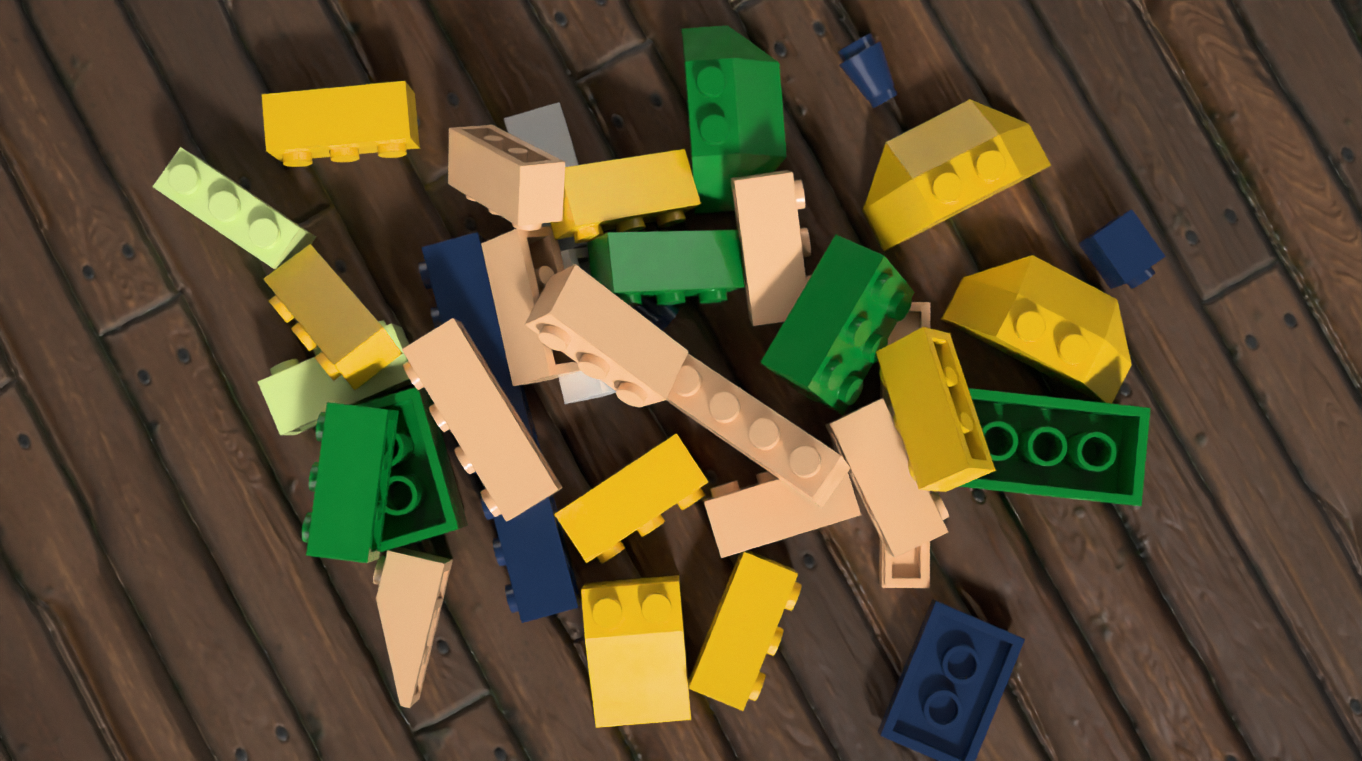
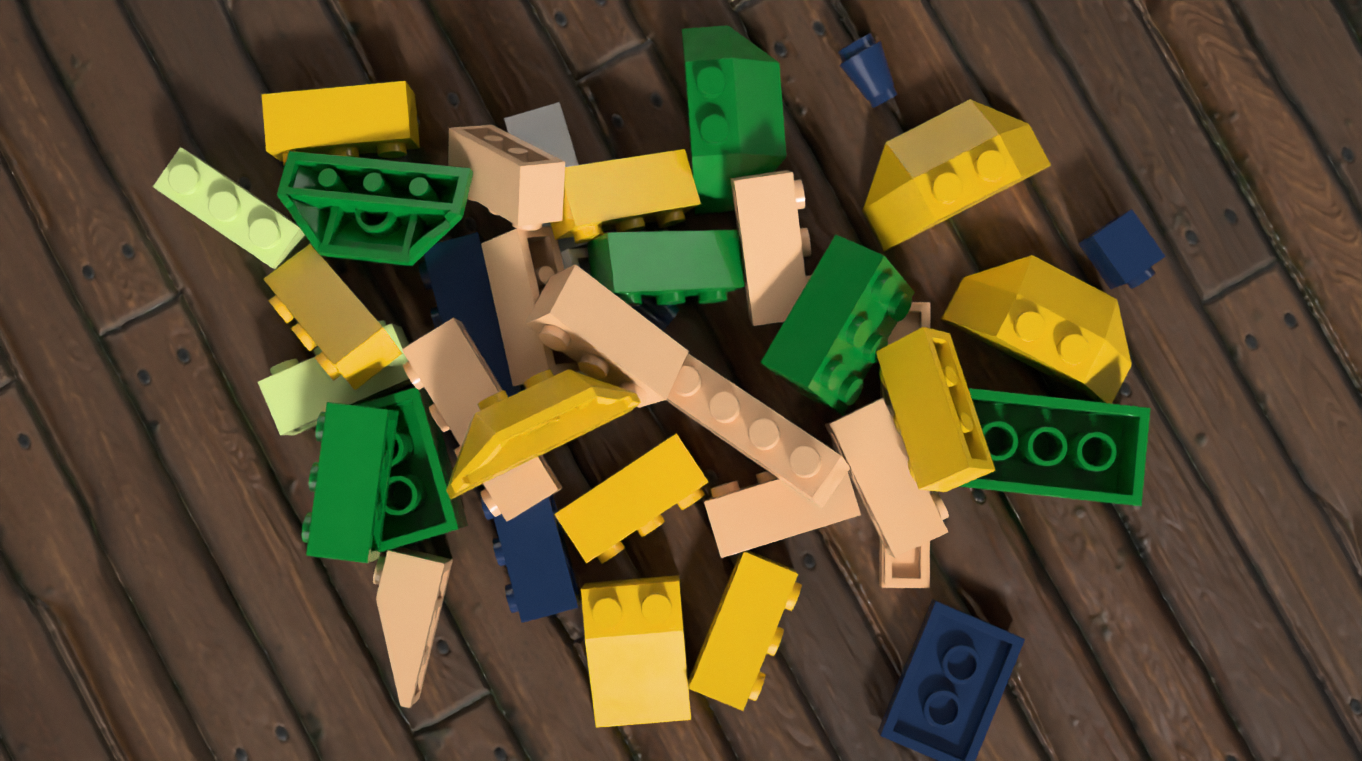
none -> green wedge [277,151,473,266]
none -> yellow wedge [446,369,641,499]

